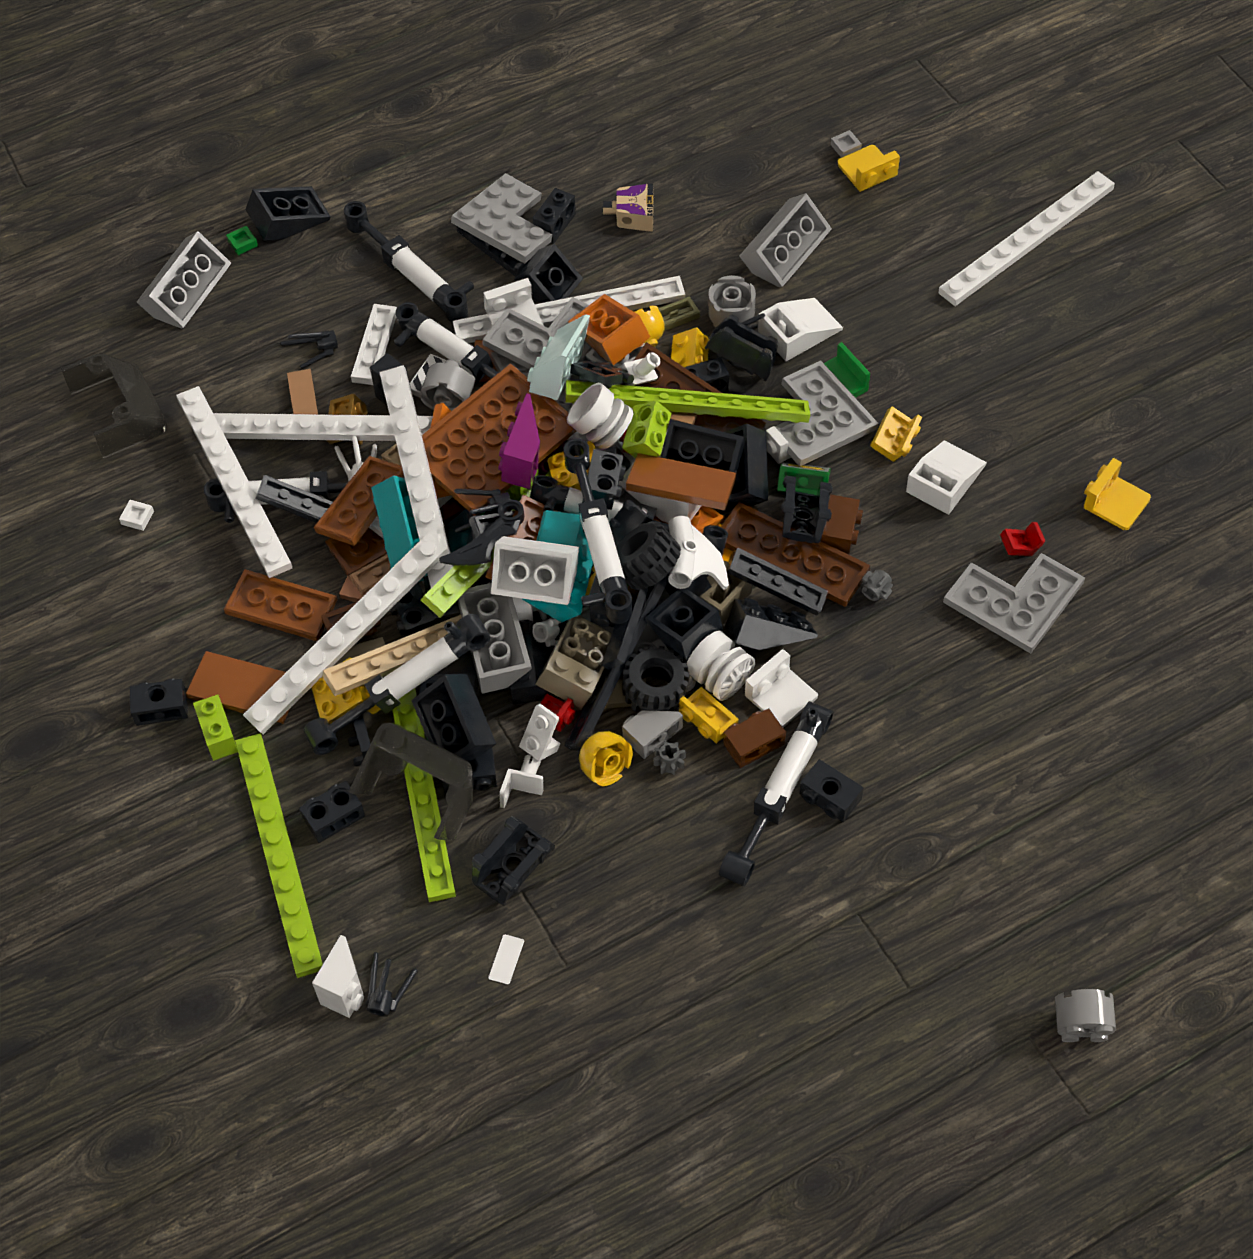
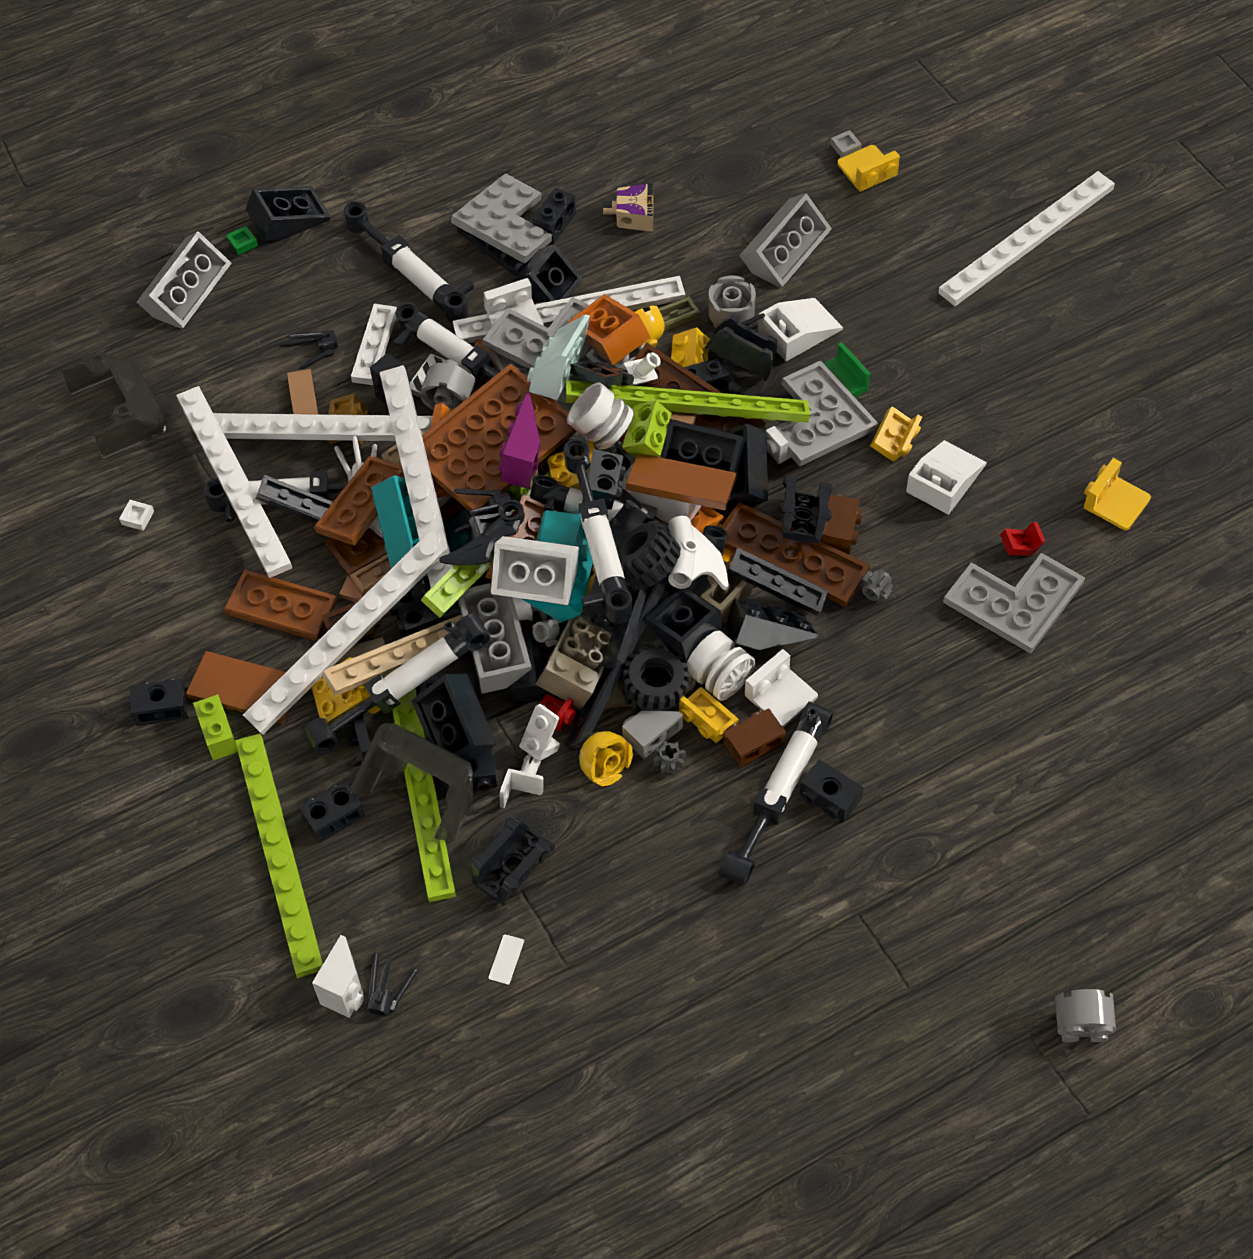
green panel [777,462,831,495] -> none

